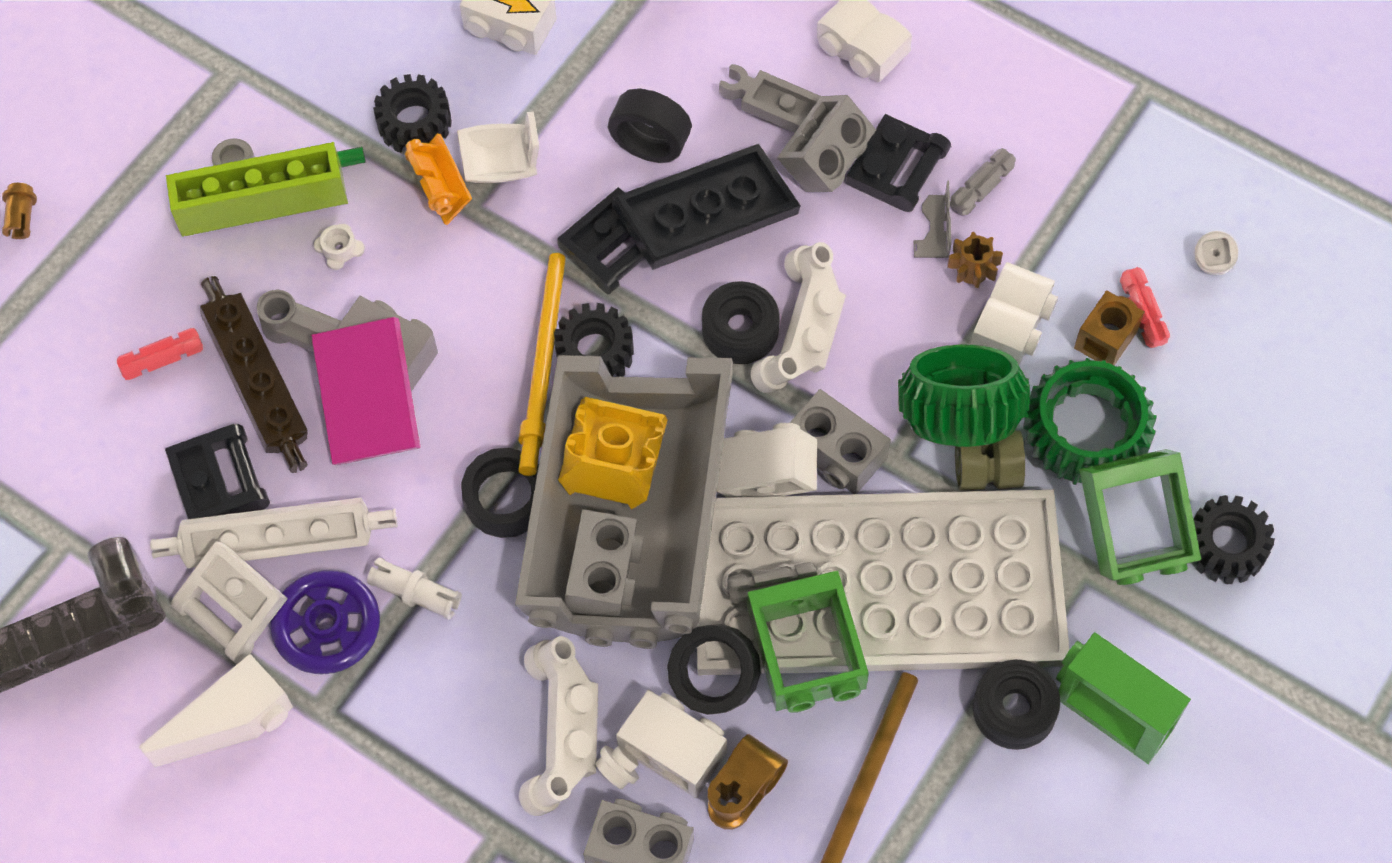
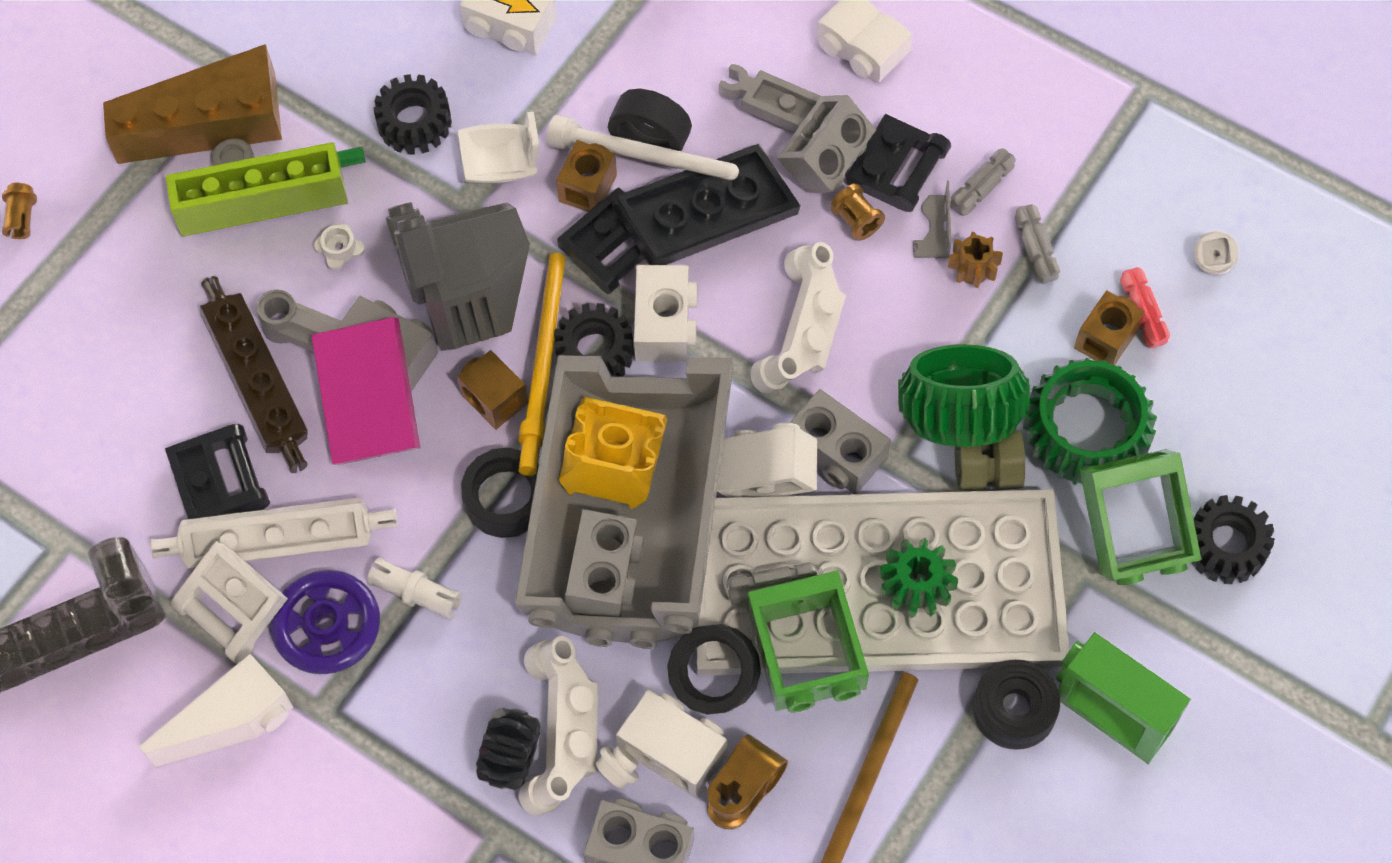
coral axle [117,328,203,380] -> none
light orange hinge [404,133,472,225] -> none
black tyre [701,281,780,364] -> none
white brick [971,262,1058,365] -> none
none -> pearl gold wedge [103,44,282,164]
none -> dark grey helmet [385,202,530,351]
none -> pearl gold brick [457,350,528,430]
none -> black gear [476,708,541,790]
none -> white piece [547,114,739,180]
none -> pearl gold brick [556,140,617,212]
none -> white brick [634,265,697,362]
none -> pearl gold bush [830,184,885,241]
none -> green gear [879,537,958,618]
none -> light grey axle [1015,204,1060,284]

